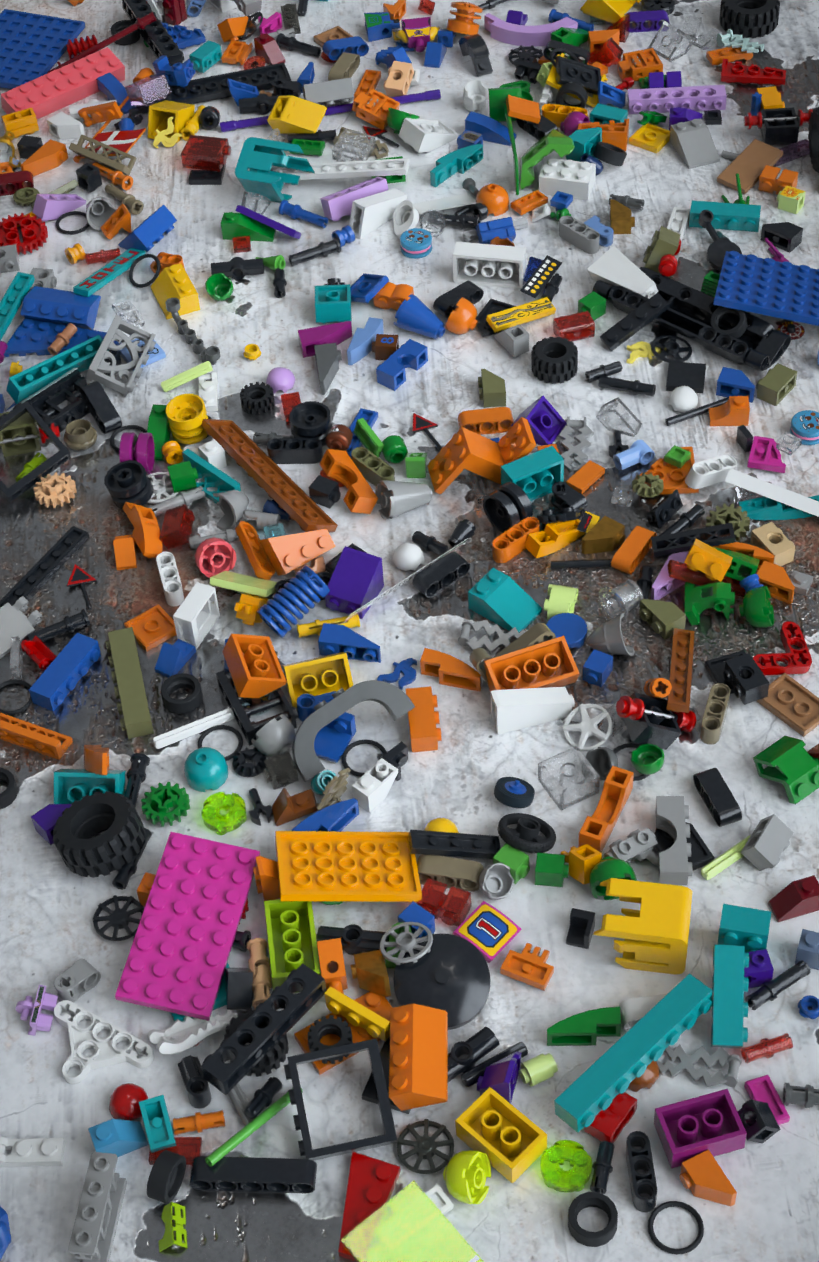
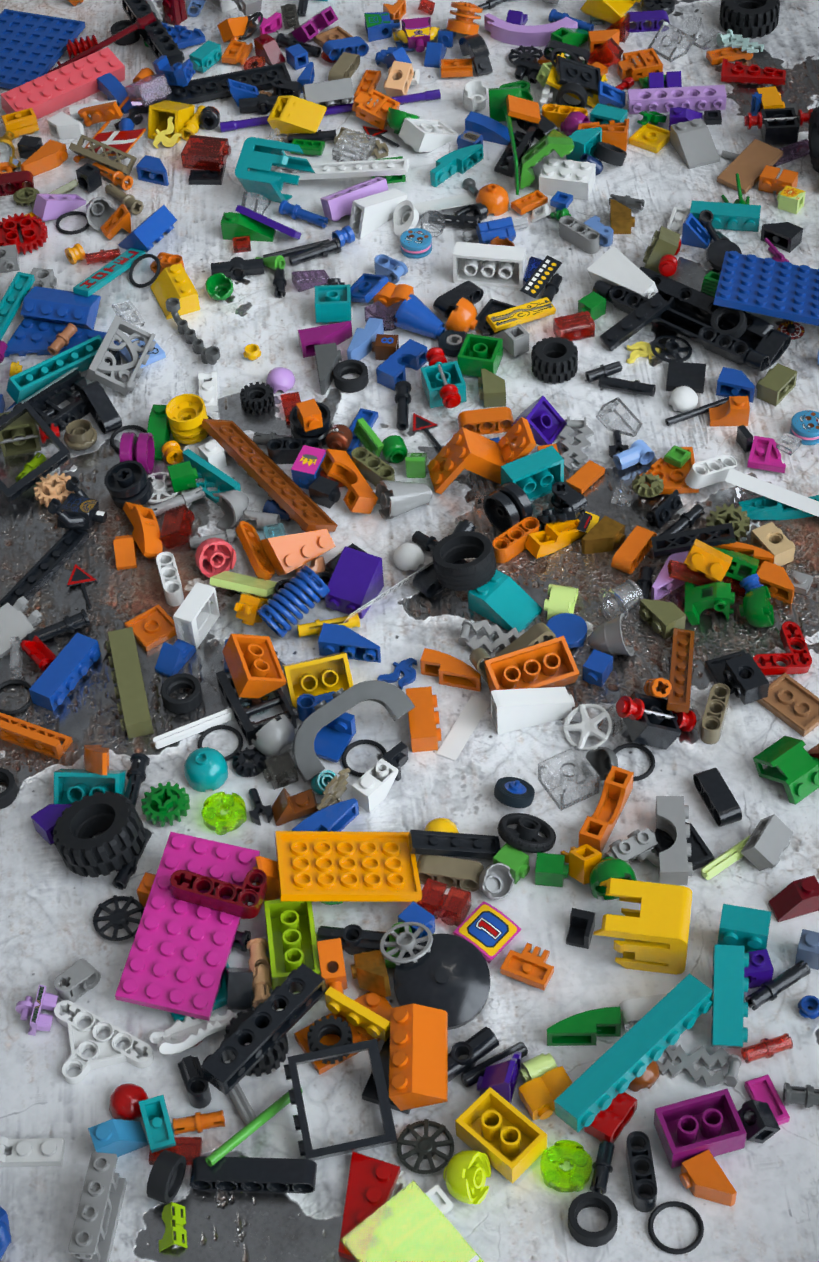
yellowish green axle [161,361,213,392] -> none
black axle [244,1077,282,1119] -> none
black bar [551,559,612,569] -> none
green hair [630,743,665,775] -> none
none -> black torso [47,476,107,530]
none -> blue slope [136,155,169,186]
none -> dark red beam [170,869,267,919]
none -> black piece [263,239,329,258]
none -> blue brick [285,44,309,70]
none -> magenta arch [291,6,338,43]
none -> clear purple slope [291,270,330,292]
none -> piece [291,445,326,490]
none -> orange brick [296,399,323,432]
none -> black tyre [333,359,369,393]
none -> clear purple brick [364,300,403,331]
none -> medium blue piece [374,254,408,284]
none -> black pin [395,381,411,431]
none -> teal brick [421,347,466,408]
none -> black tyre [432,531,496,591]
none -> white sticker [436,696,491,761]
none -> black bush [438,330,467,357]
none -> orange plate [441,58,473,78]
none -> green brick [457,333,503,377]
none -> black fence [494,125,537,178]
none -> light orange brick [518,1066,573,1120]
none -> blue slope [682,213,712,249]

